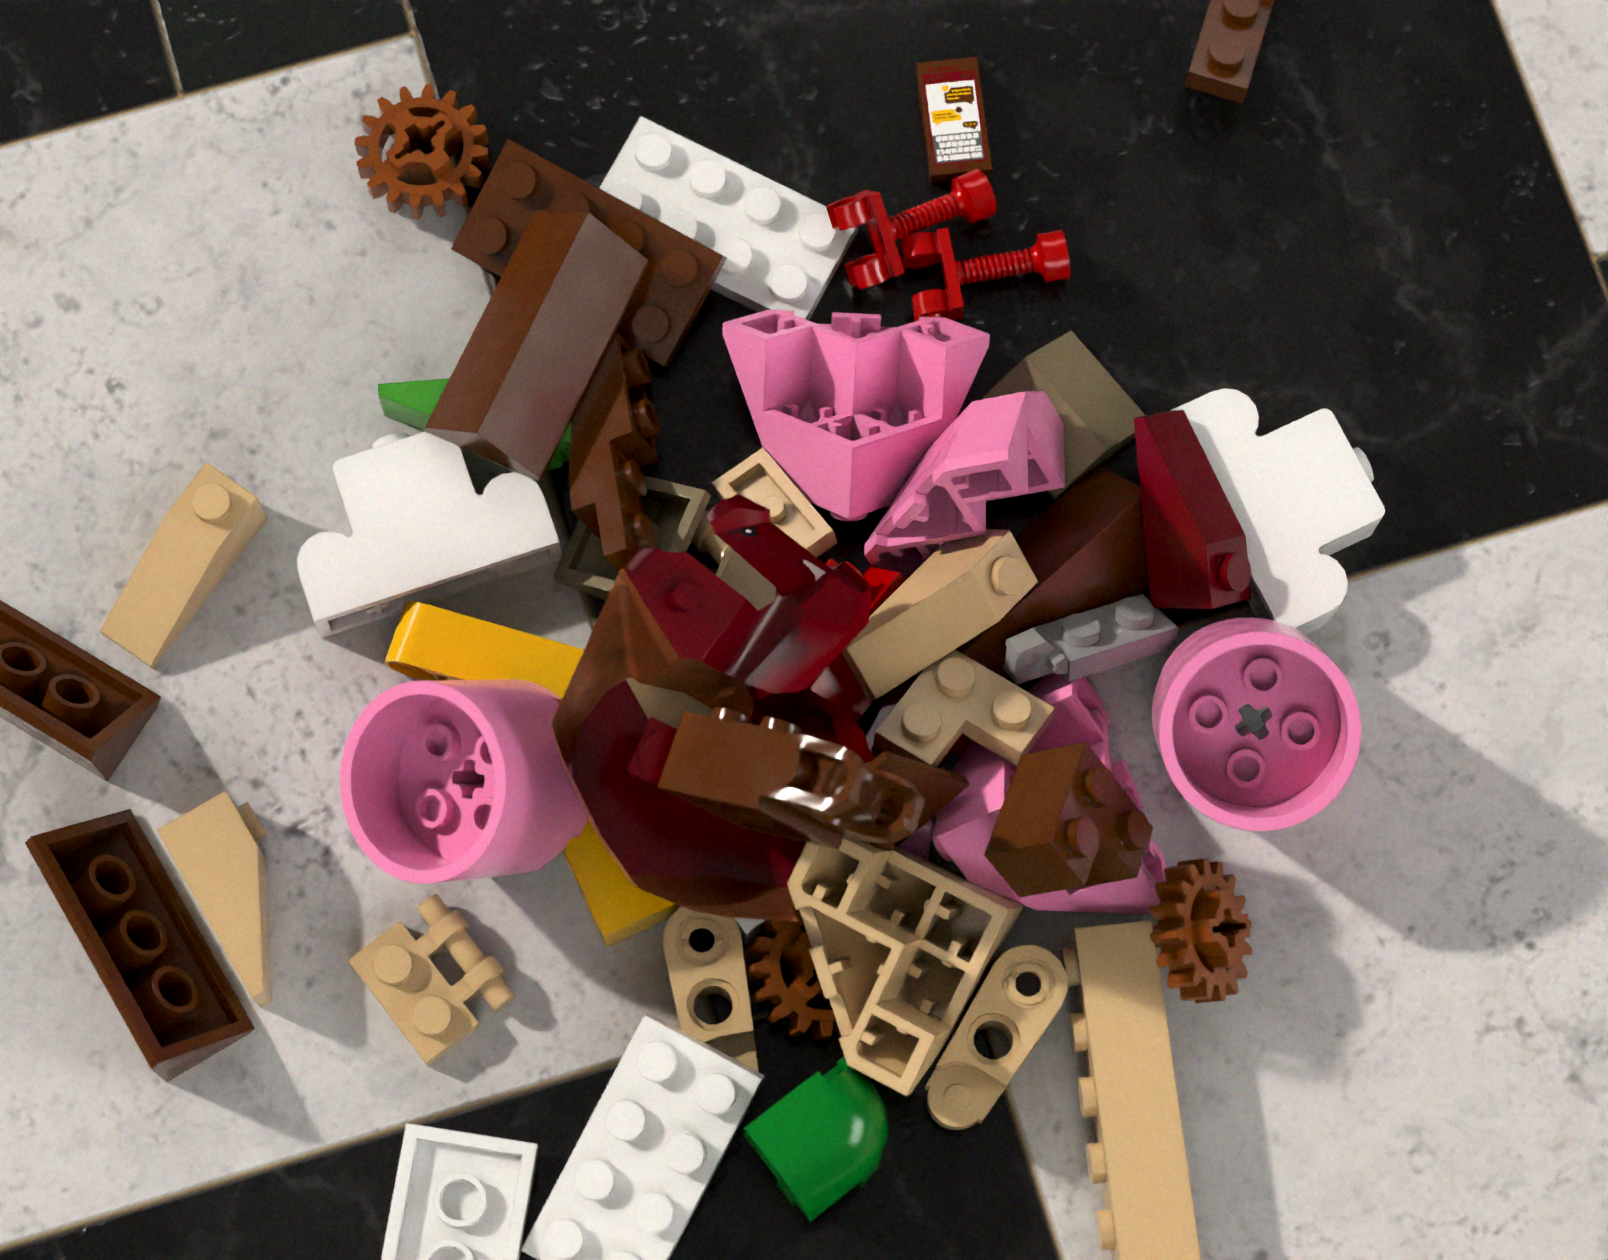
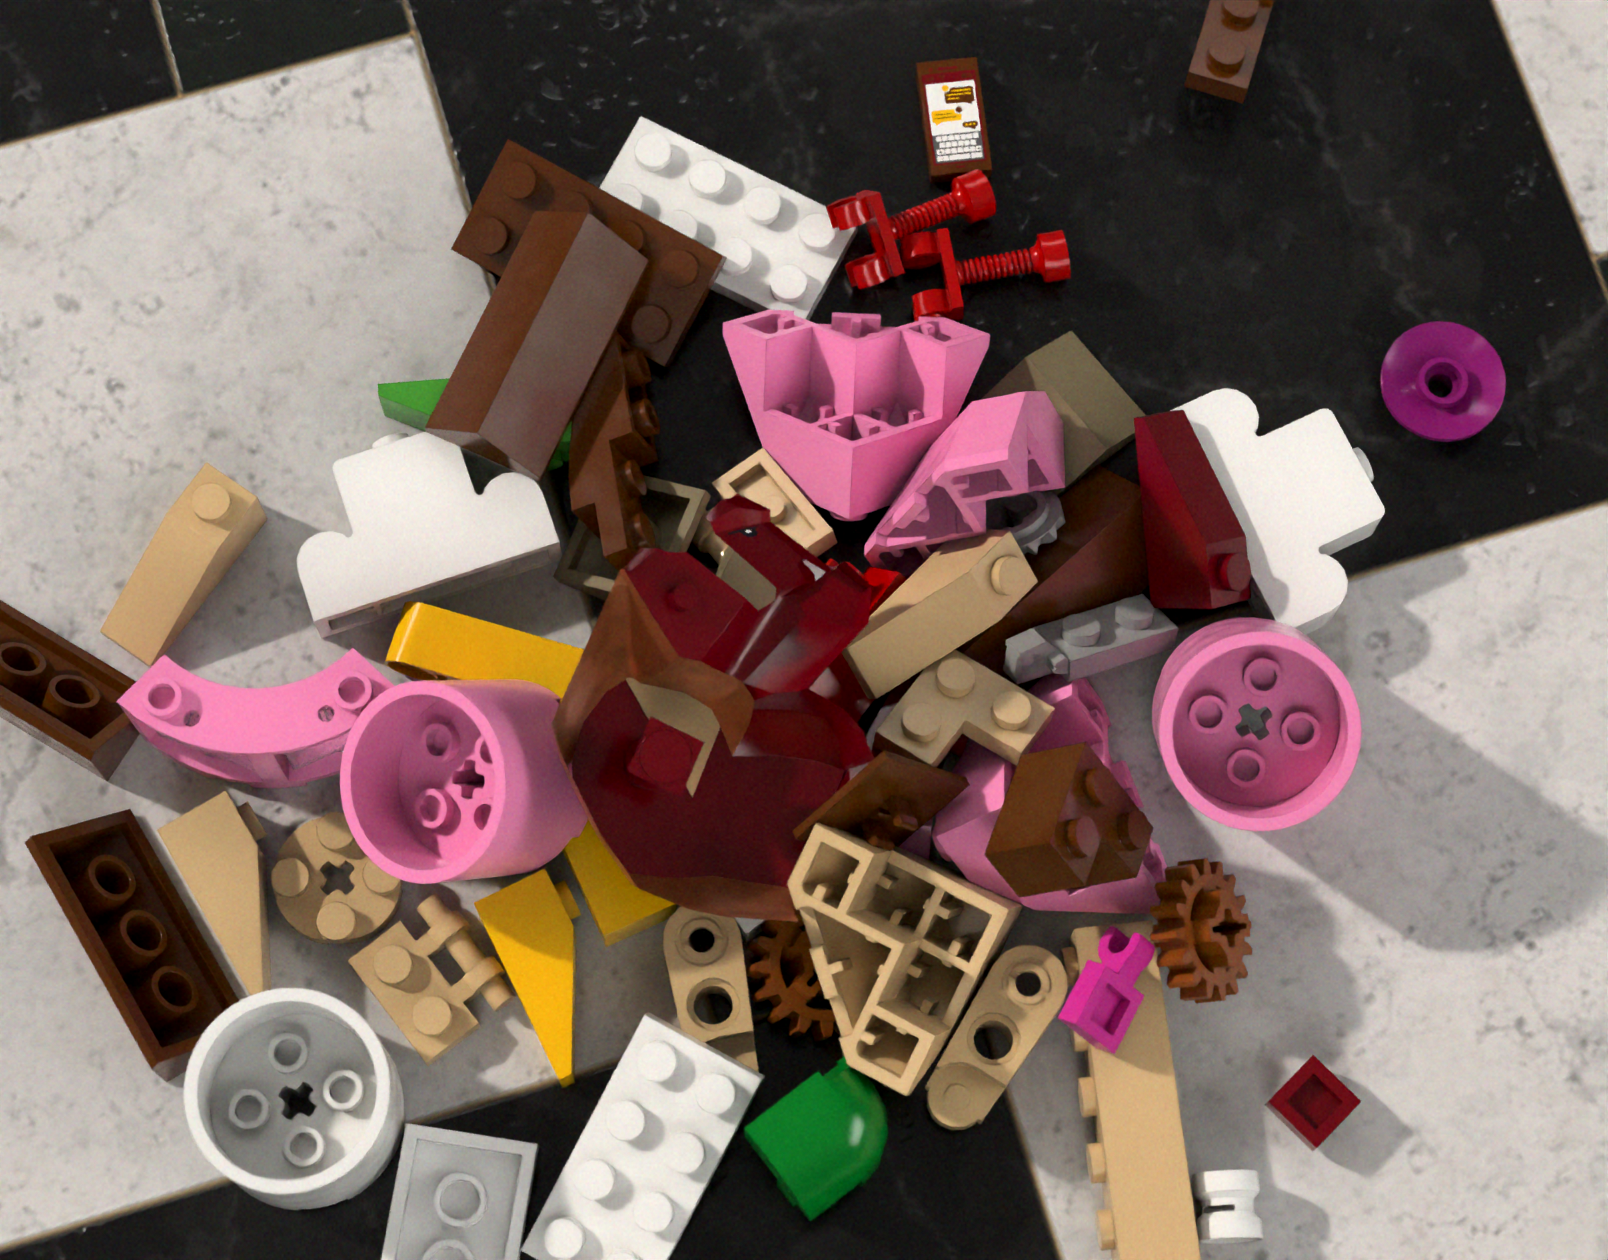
dark orange gear [354,84,490,219] -> none
reddish brown brick [657,707,925,850] -> none
none -> bright pink window [117,648,394,788]
none -> white brick [183,988,405,1211]
none -> tan plate [270,811,403,945]
none -> yellow slope [474,868,581,1088]
none -> light grey gear [986,491,1066,555]
none -> dark pink plate [1058,926,1155,1054]
none -> white wheel [1192,1170,1263,1244]
none -> dark red plate [1265,1055,1362,1151]
none -> magenta dish [1380,321,1506,442]

